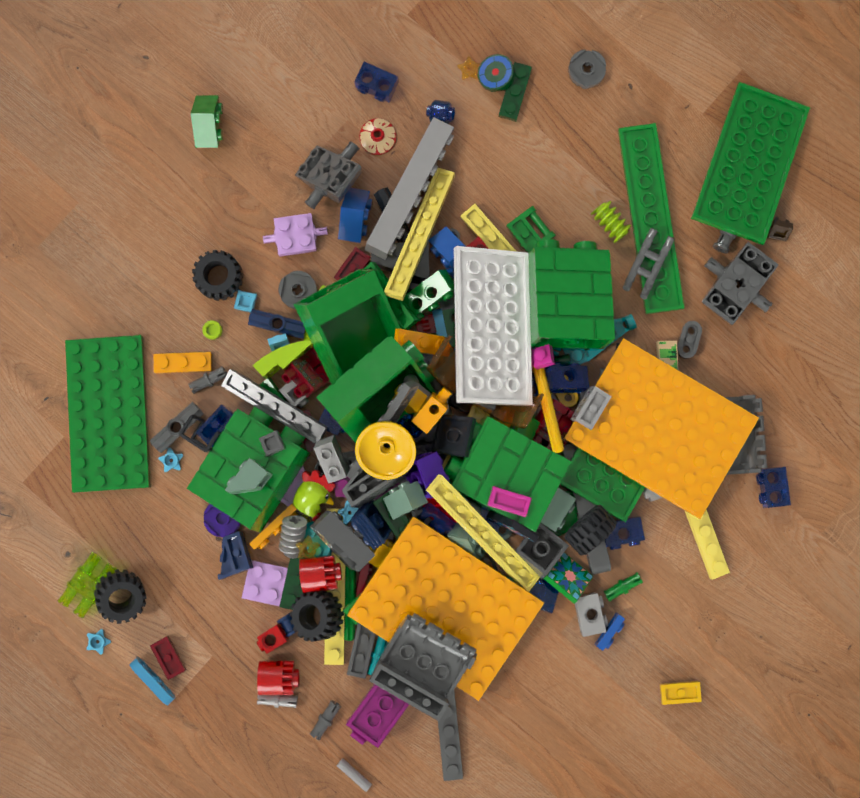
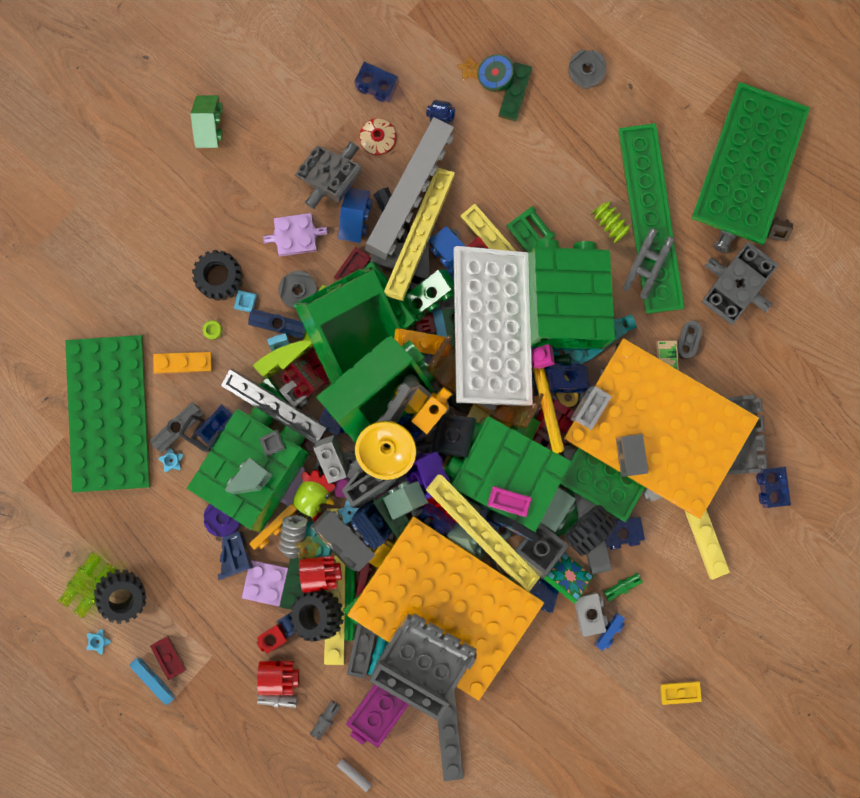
dark grey pin [188,366,227,394] -> none
none -> dark grey hinge [616,434,648,477]

